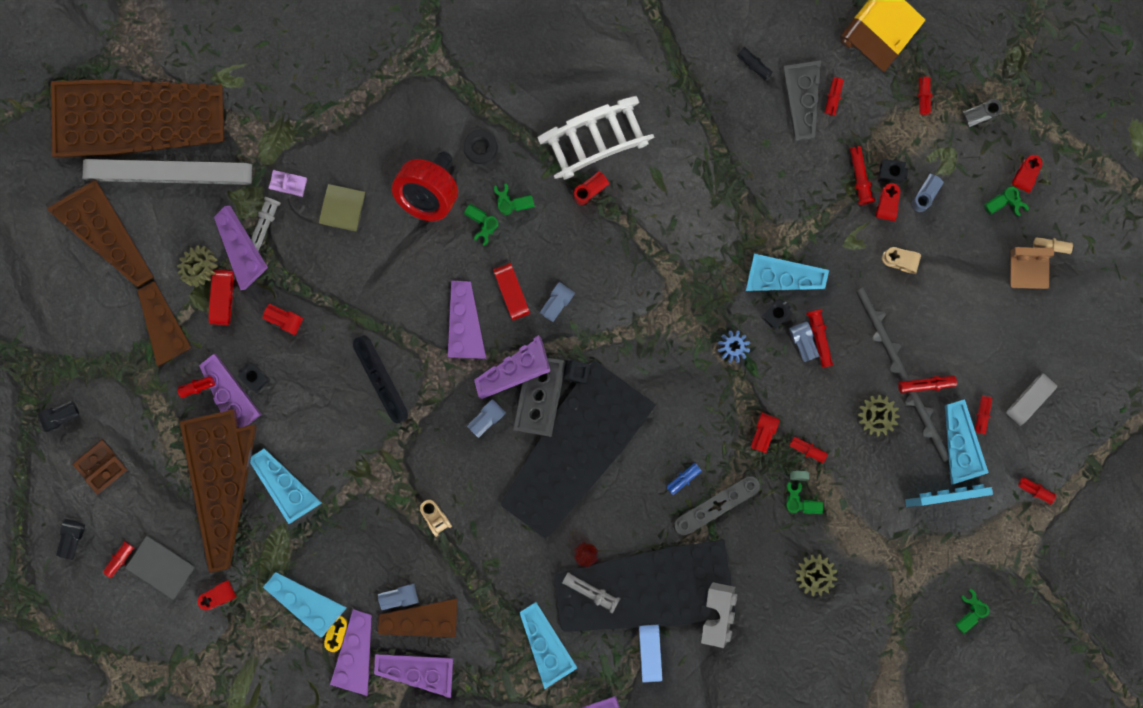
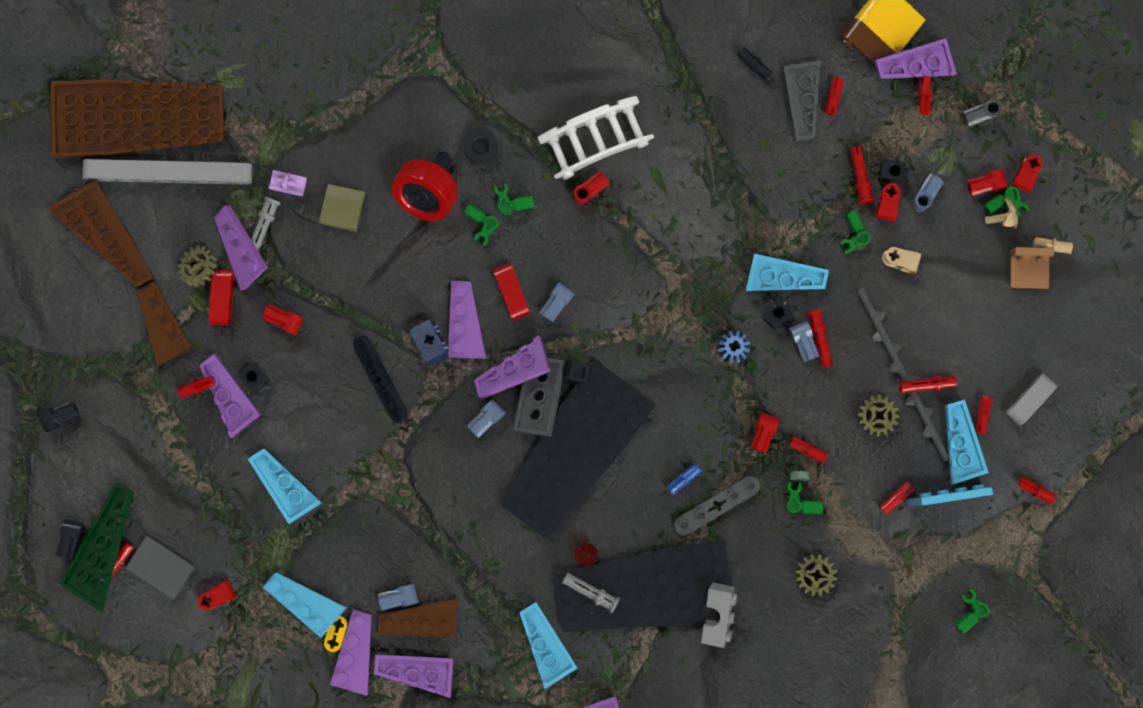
reddish brown slope [72,439,128,495] -> none
reddish brown wing [180,409,257,573] -> none
tan piece [420,499,452,537] -> none
light blue beam [639,625,662,682] -> none
none -> dark green wing [59,482,134,612]
none -> dark blue brick [409,319,449,367]
none -> green bar [840,210,871,254]
none -> medium lavender wing [874,38,957,79]
none -> red axle [879,482,914,515]
none -> red piece [967,169,1008,197]
none -> tan plant [985,198,1018,229]

